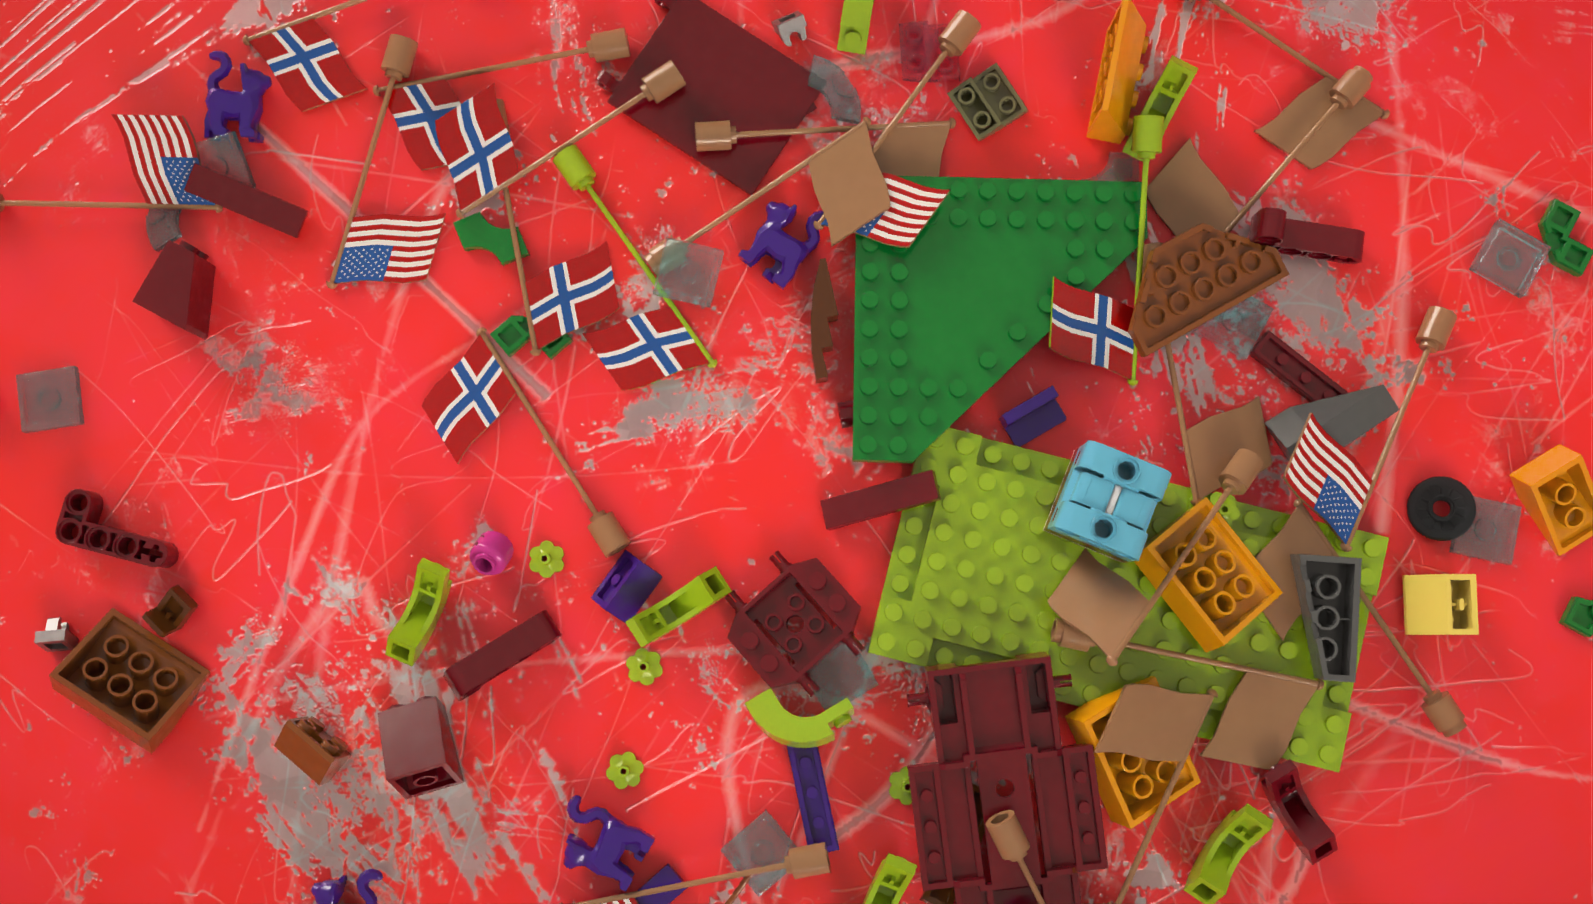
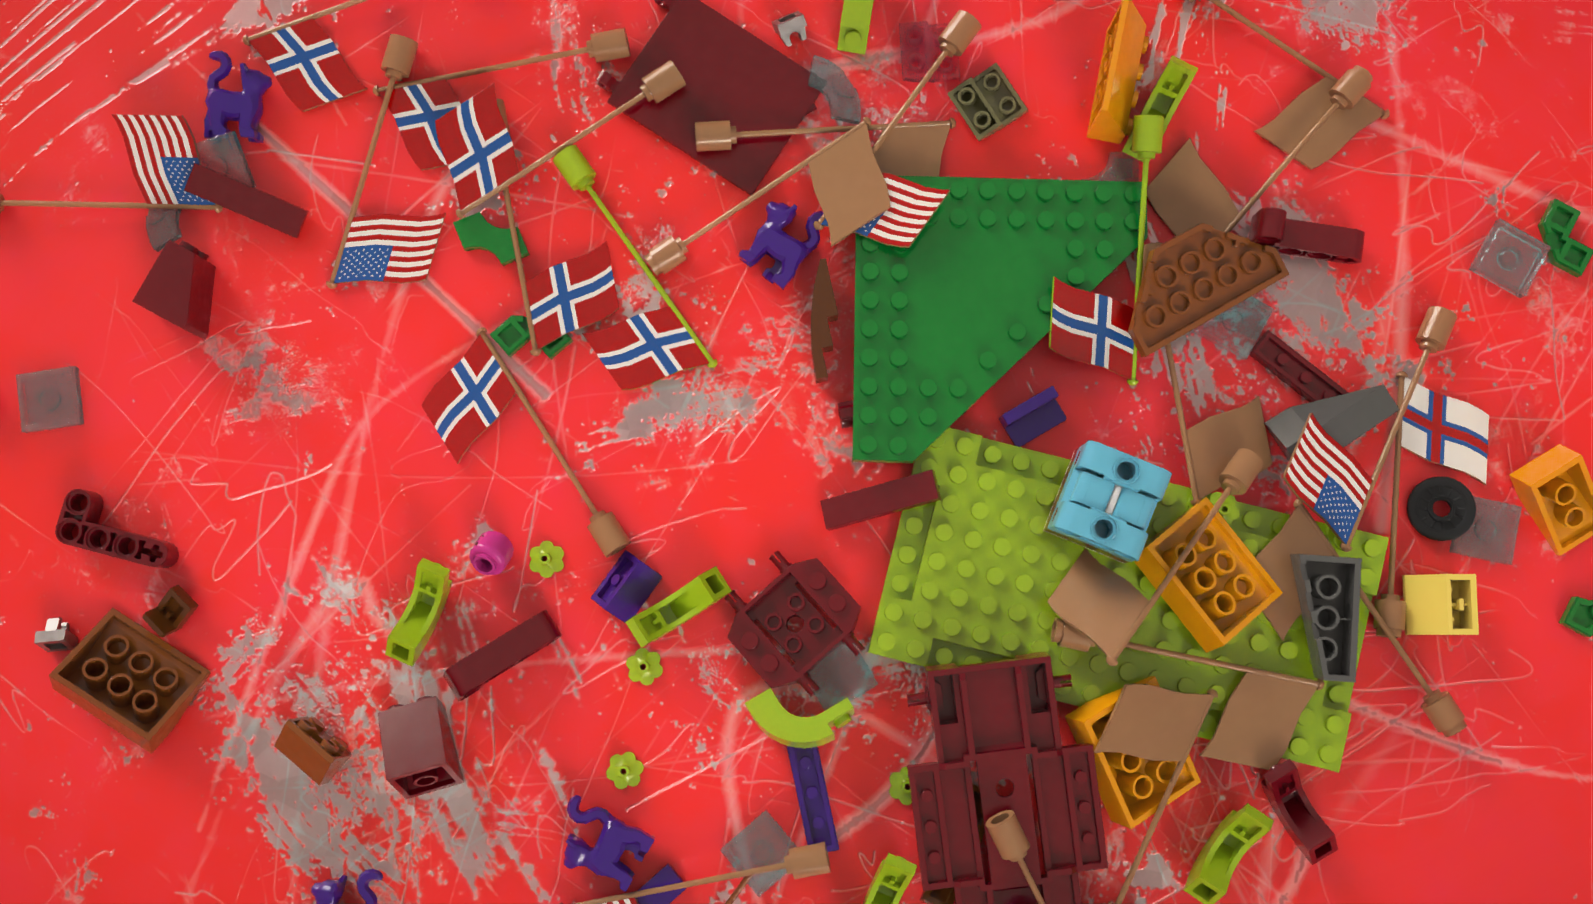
clear light blue tile [653,237,725,307] -> none
none -> flag [1373,371,1489,638]

